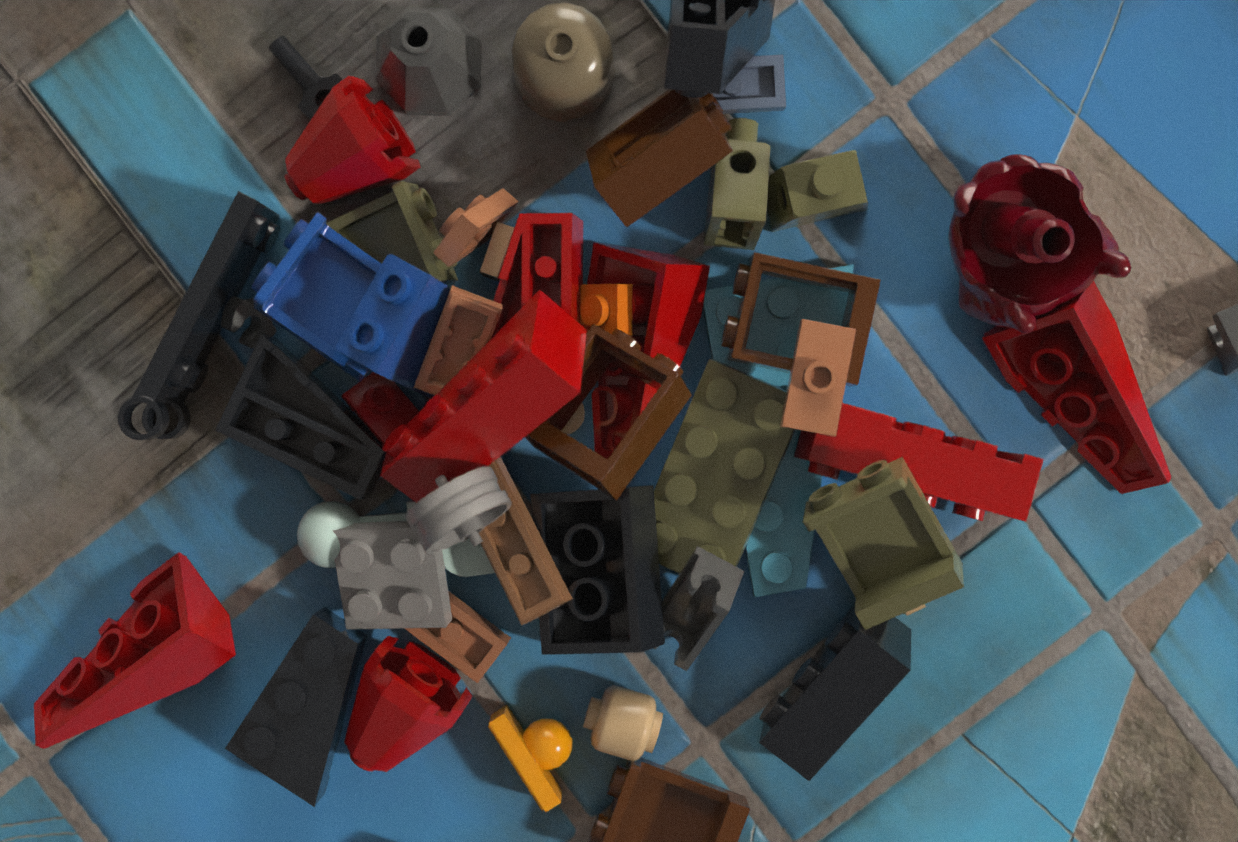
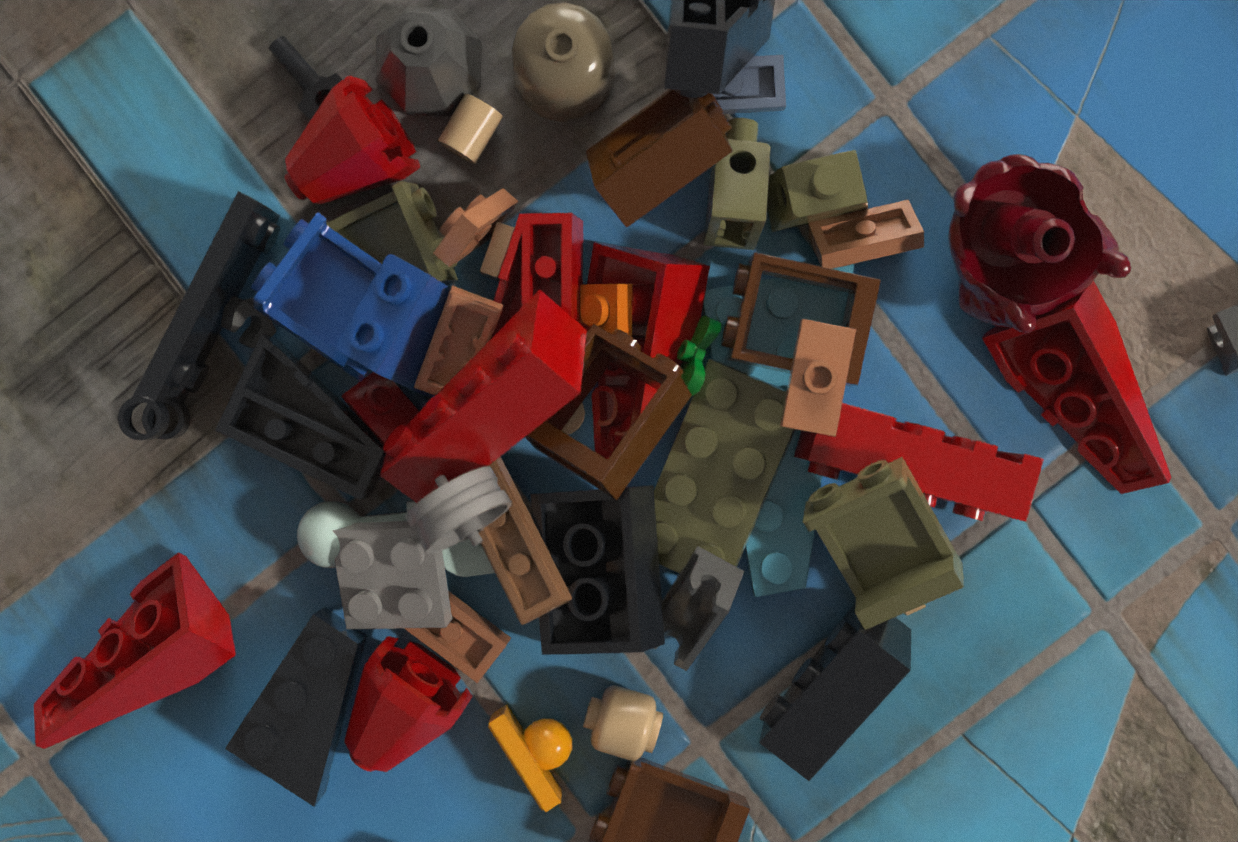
none -> tan piece [438,94,503,164]
none -> green piece [677,315,722,397]
none -> nougat plate [808,200,924,269]

